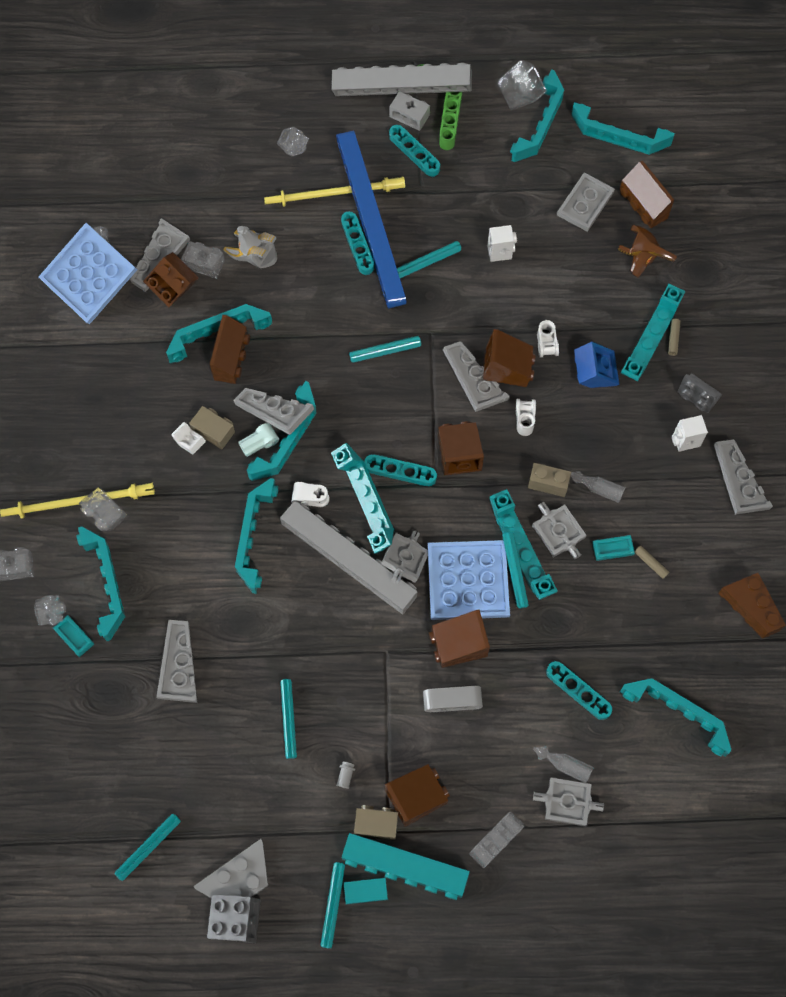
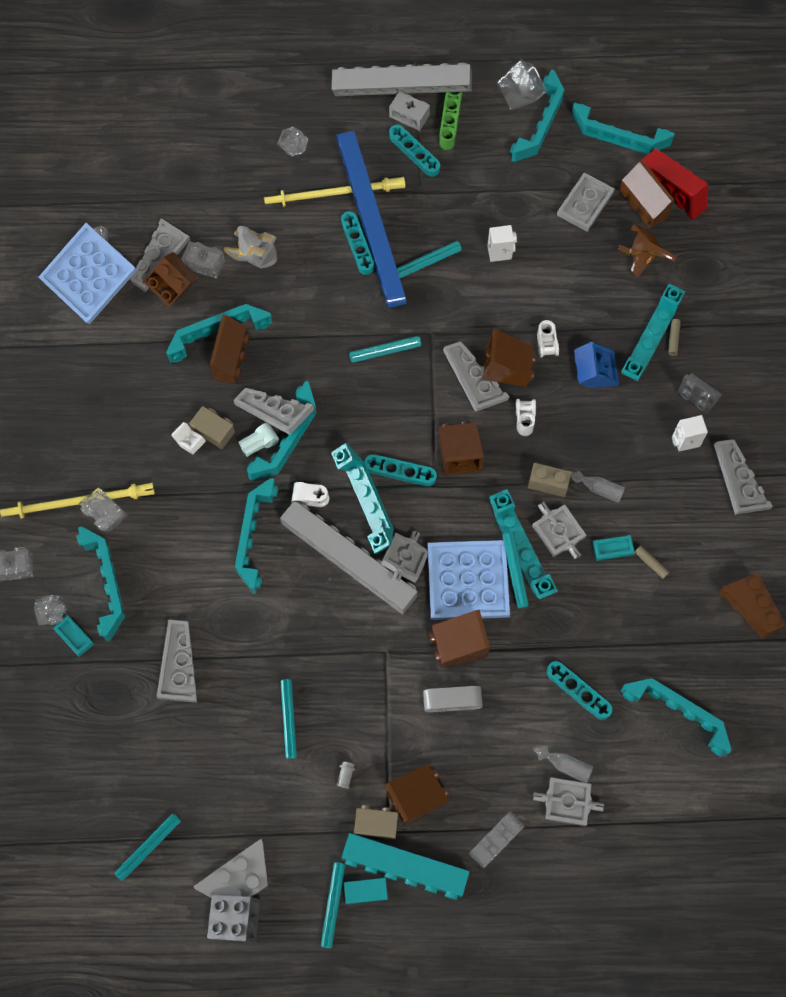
none -> red wedge [641,149,708,220]

